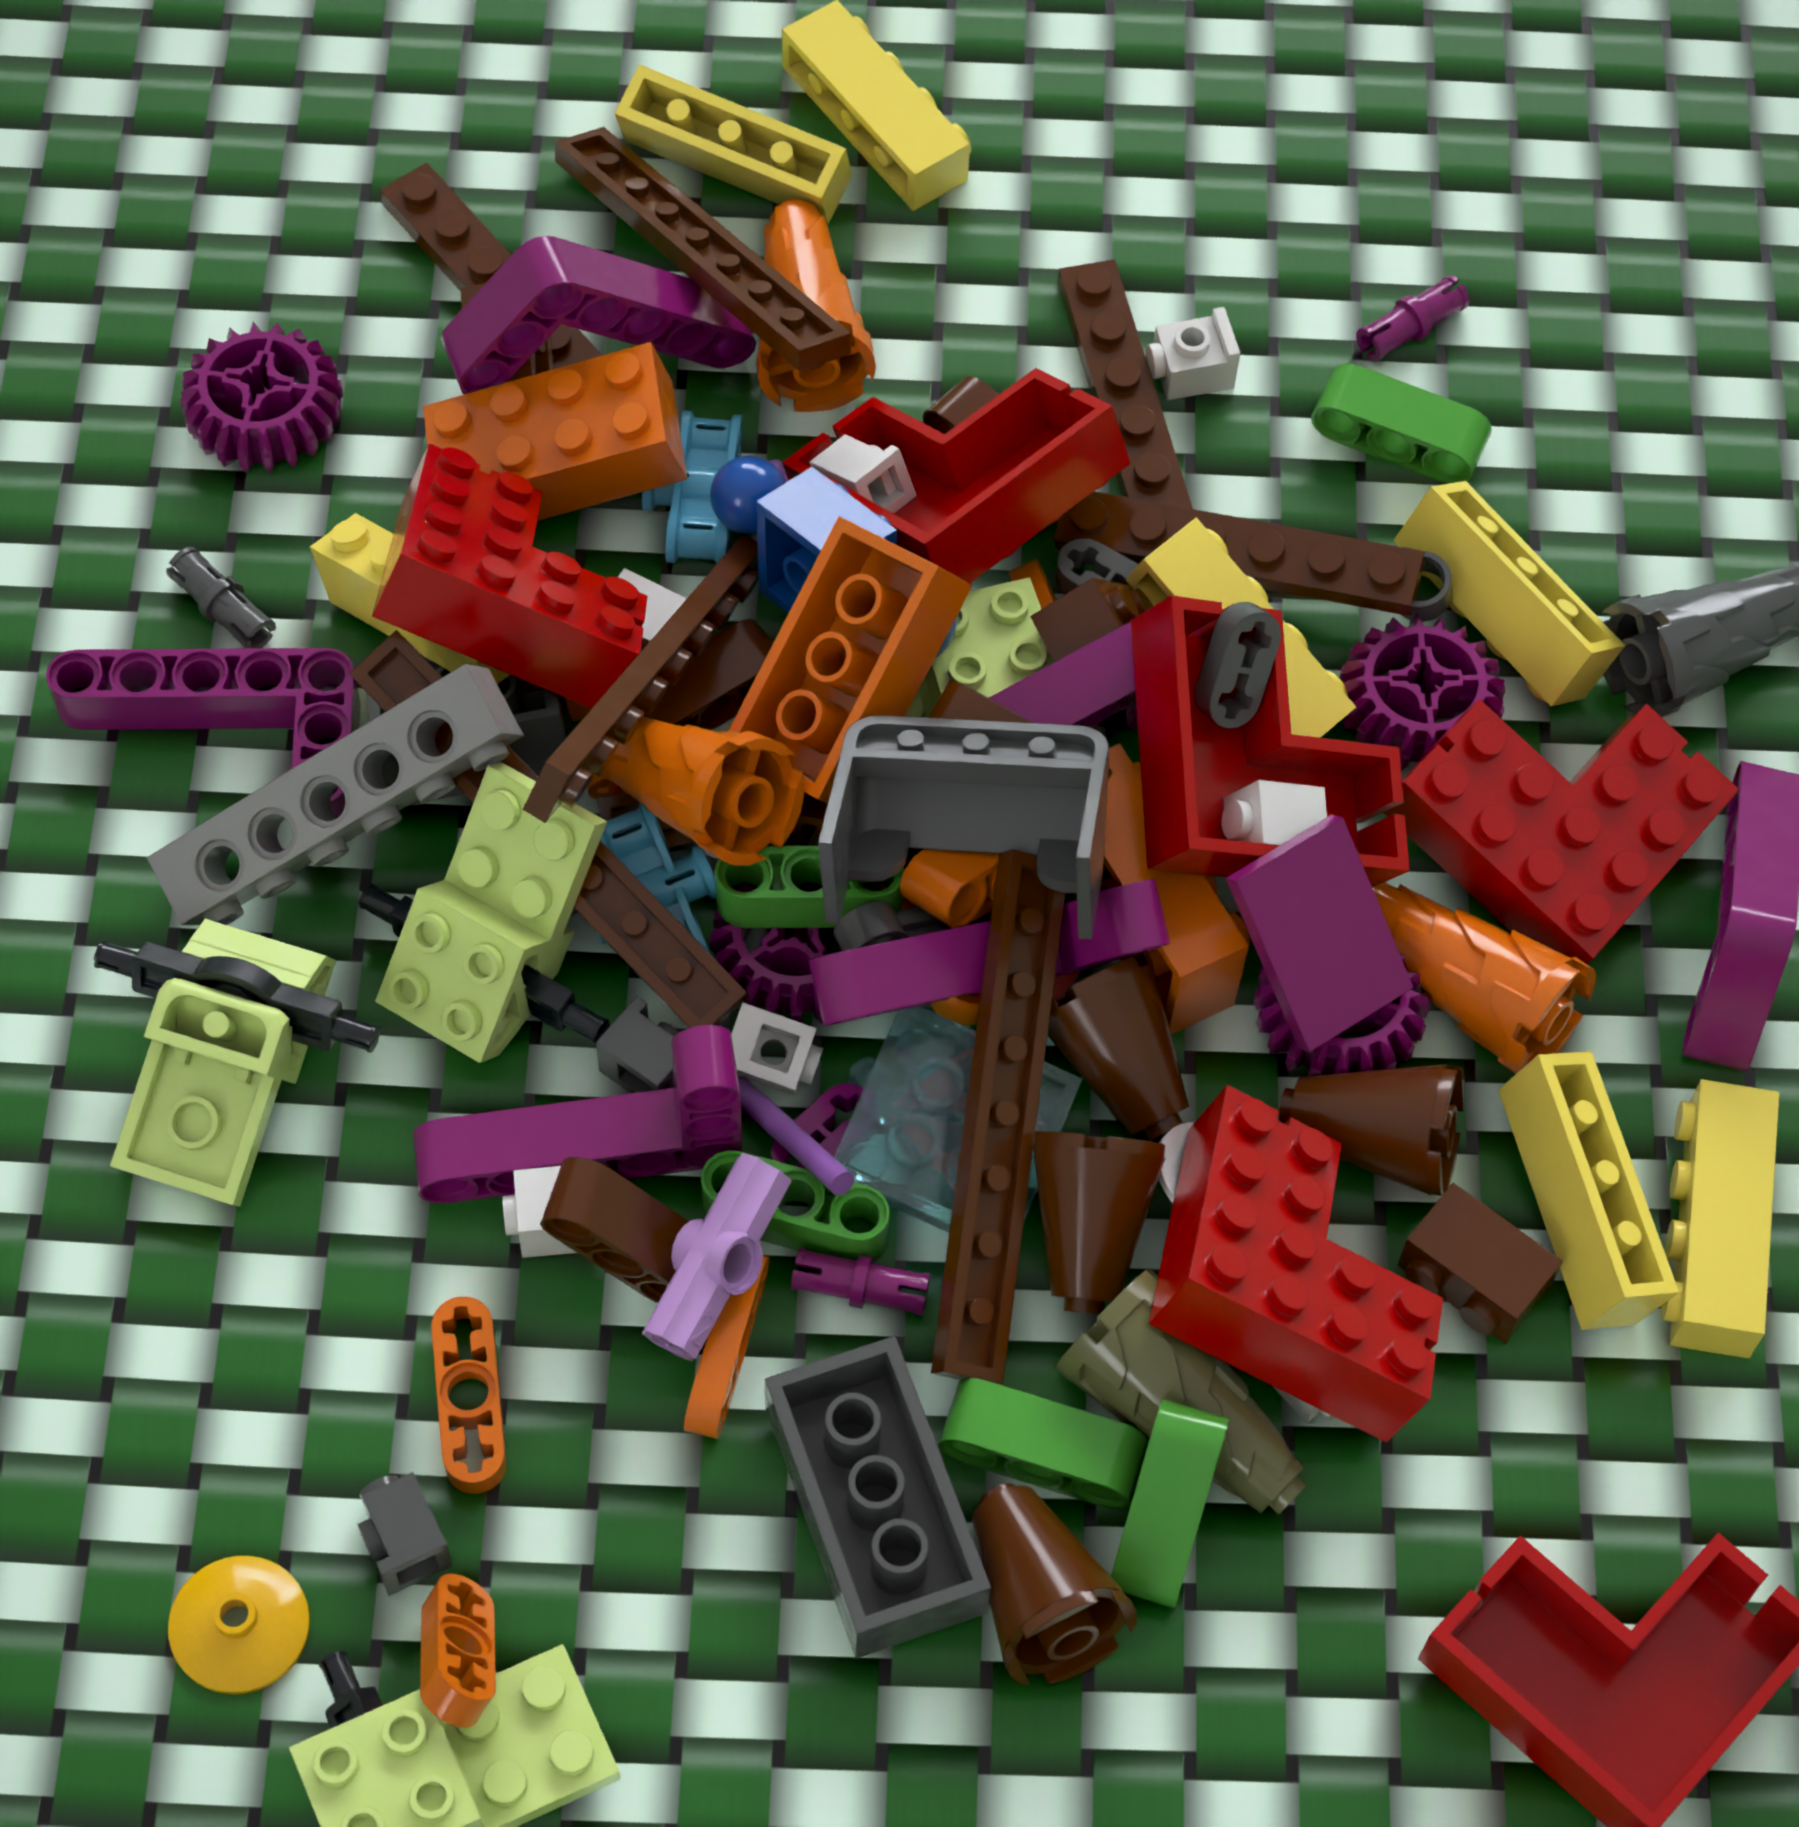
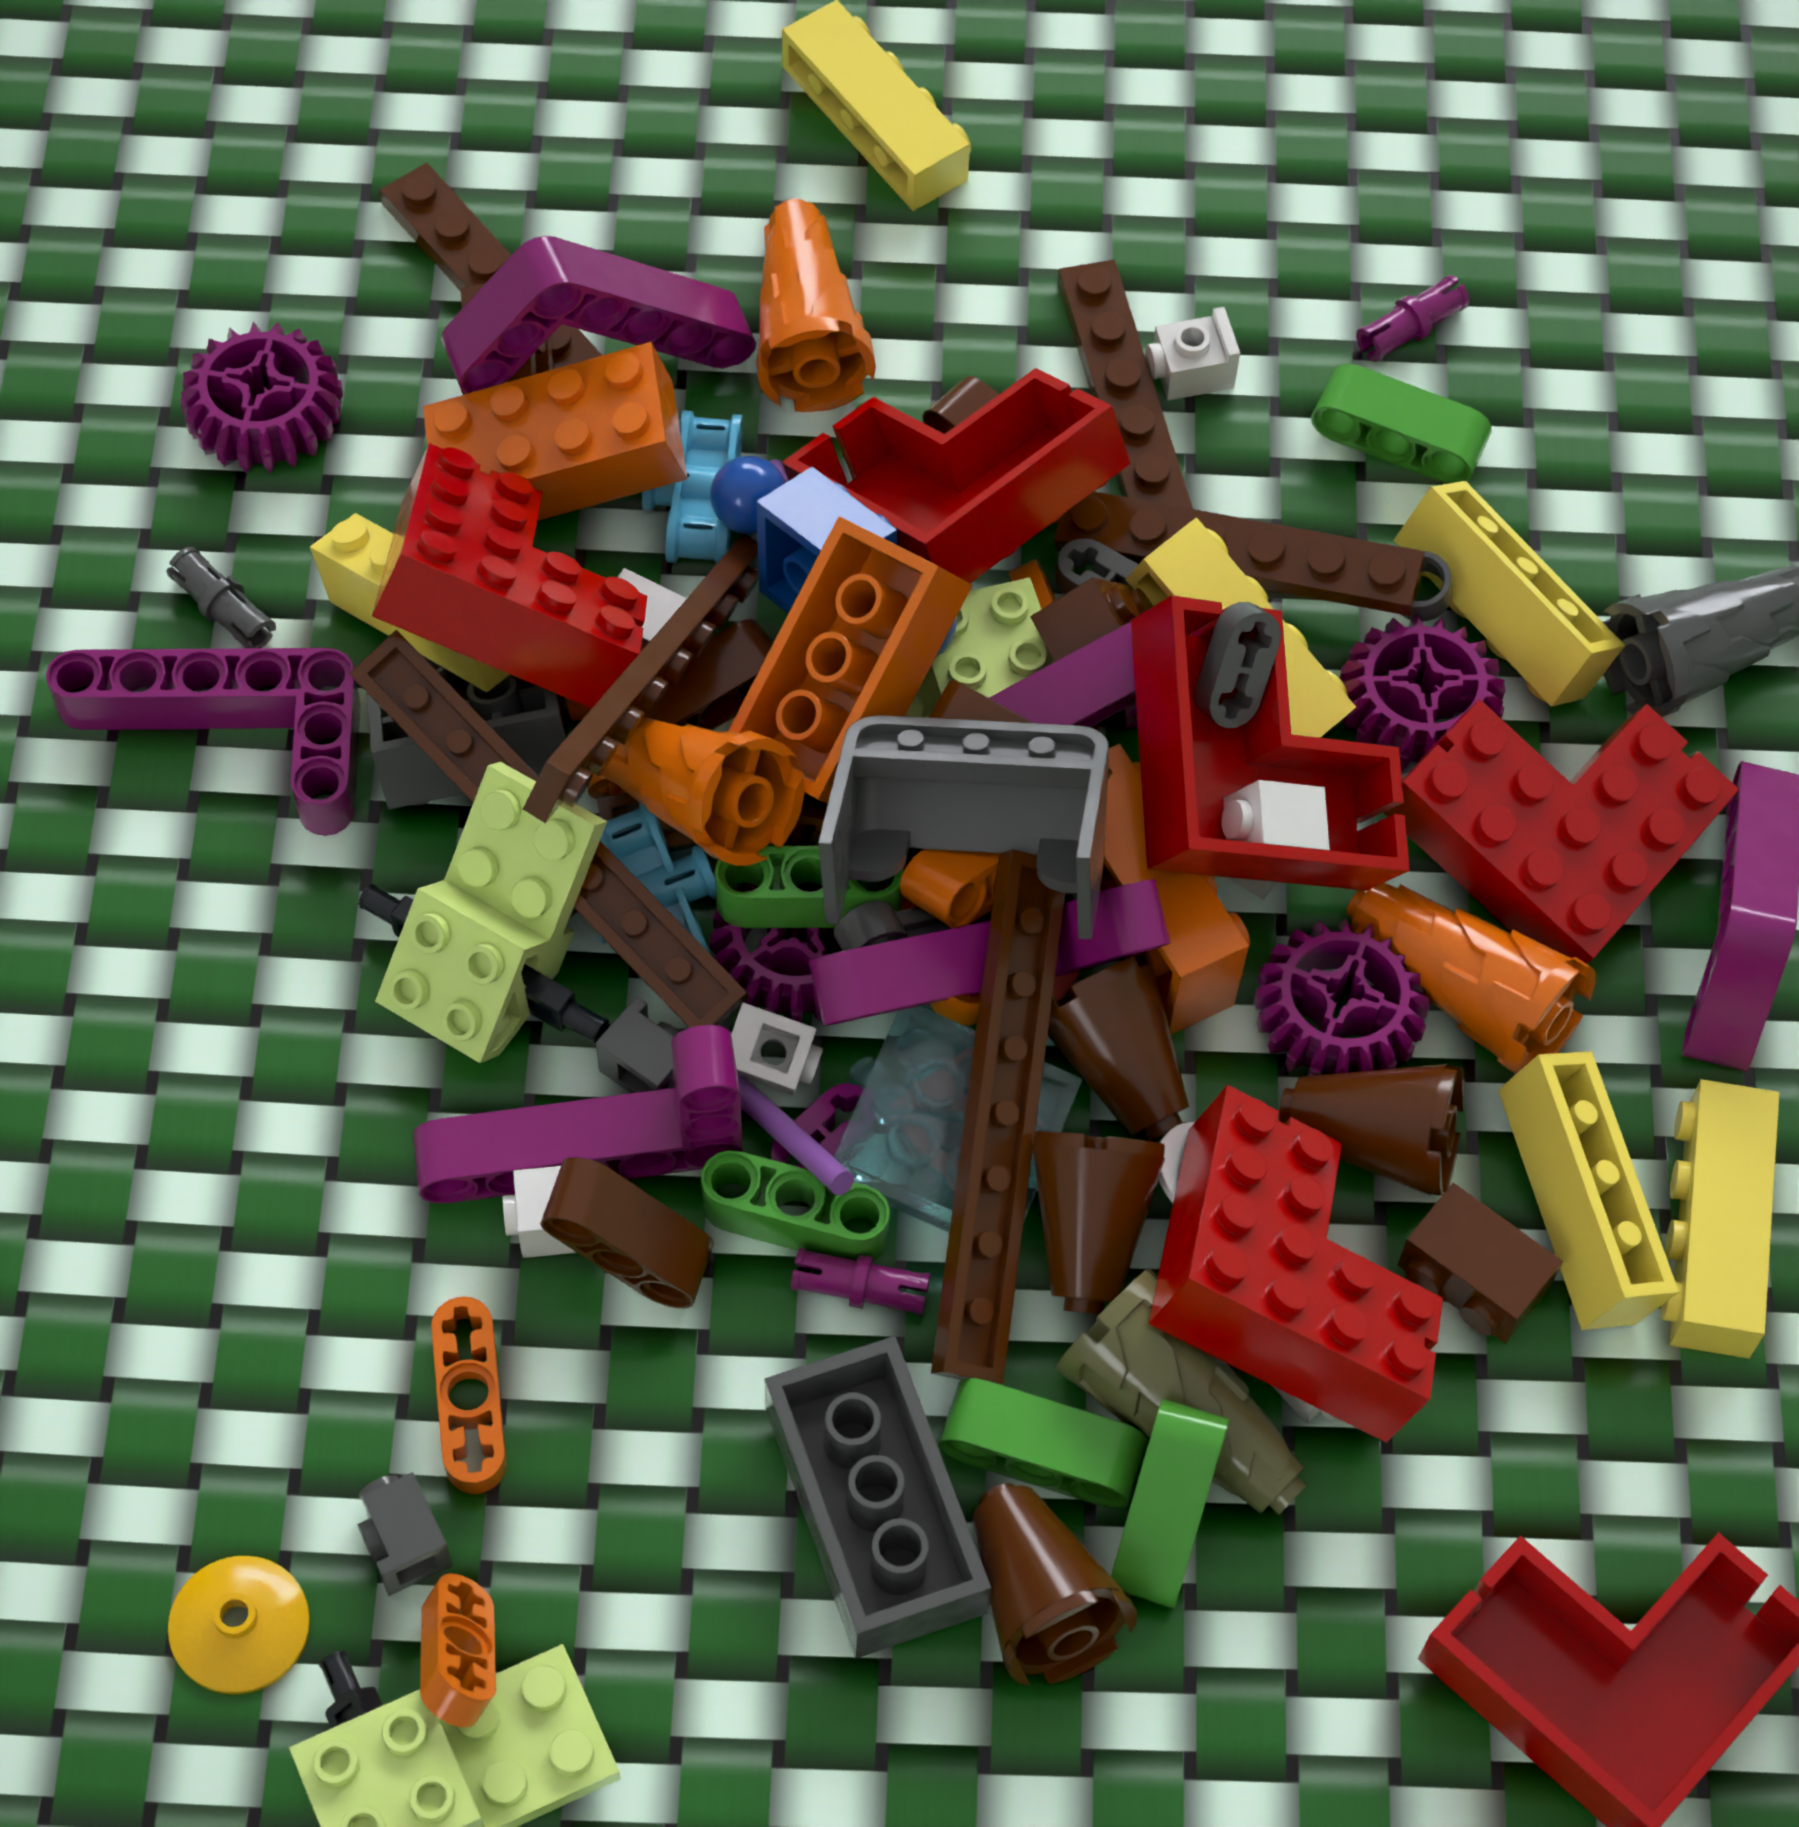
yellowish green piece [93,919,380,1207] -> none
light grey brick [146,664,524,925] -> none
reddish brown plate [554,127,851,372] -> none
light yellow brick [614,64,852,225] -> none
lavender piece [642,1153,792,1361] -> none
orange beam [684,1255,770,1439] -> none
white brick [810,434,917,514] -> none
magenta tile [1225,815,1414,1052] -> none

